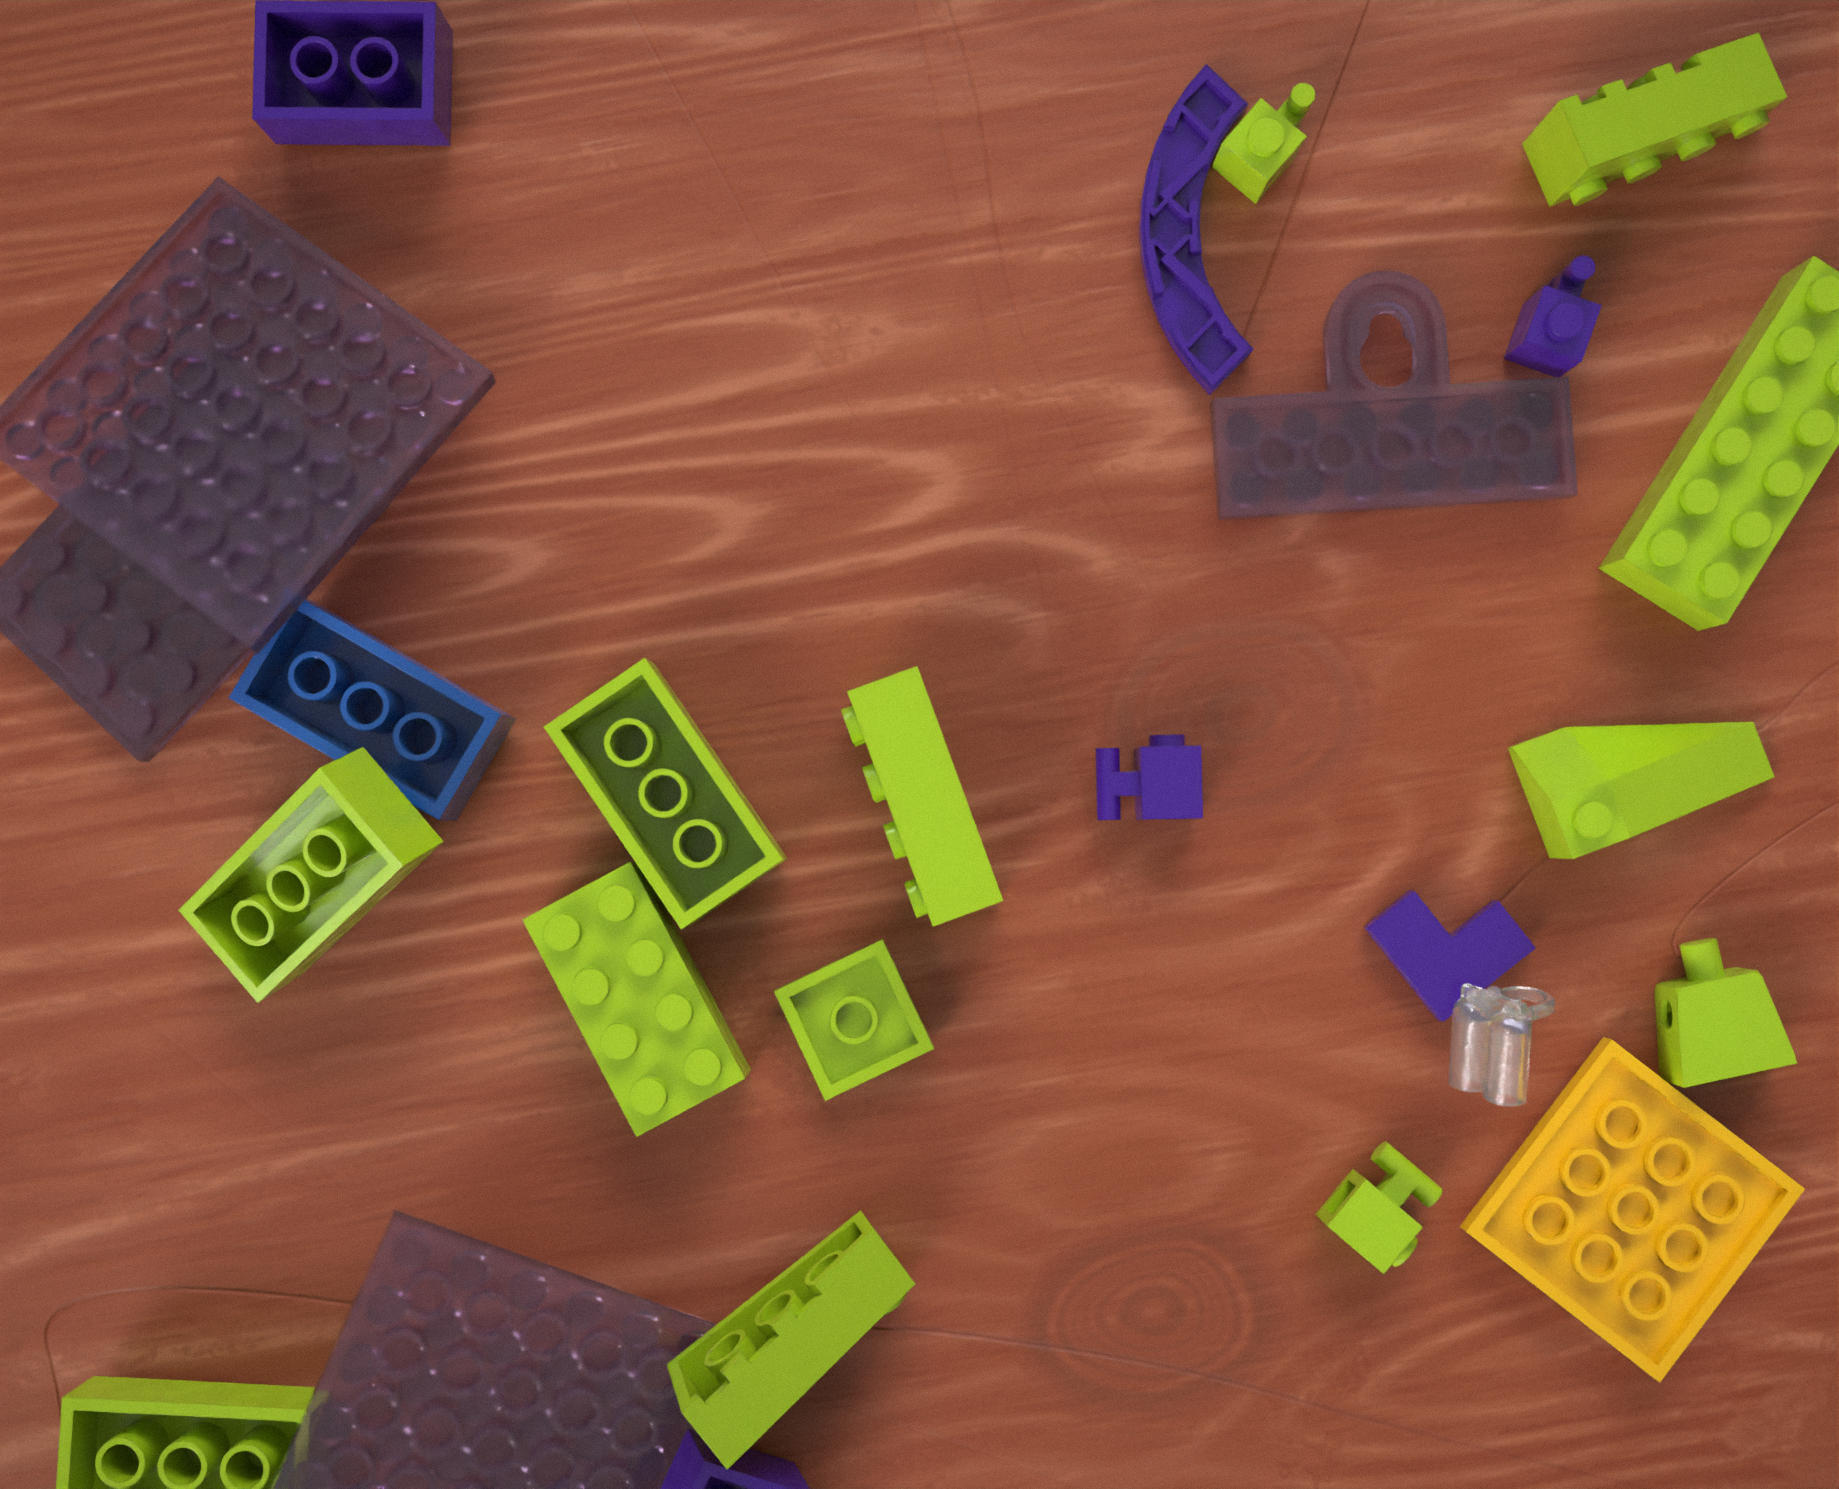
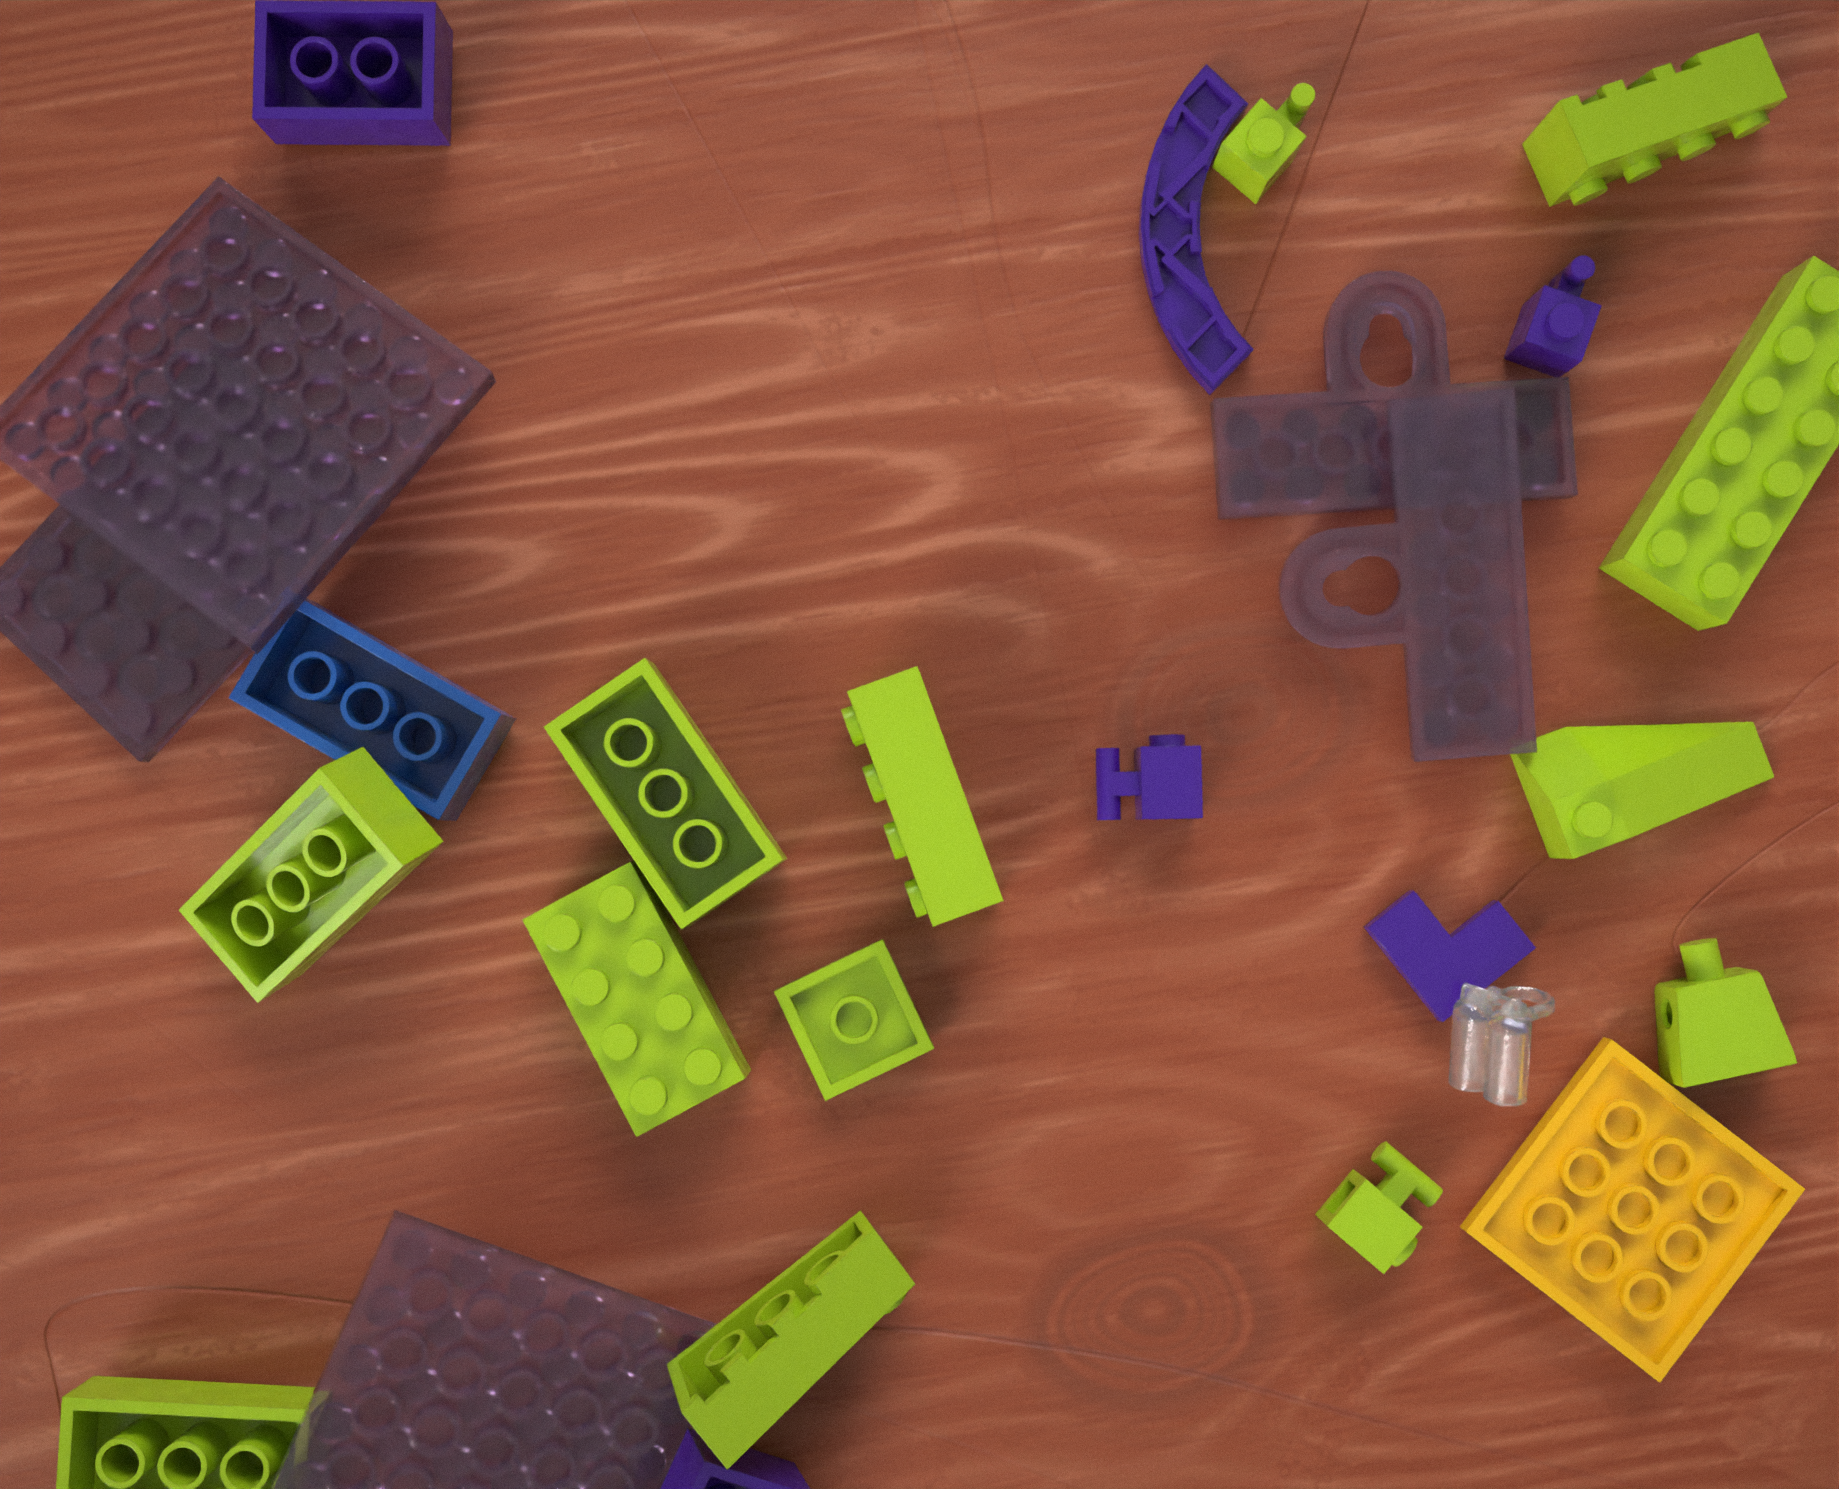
none -> clear purple plate [1278,388,1537,762]

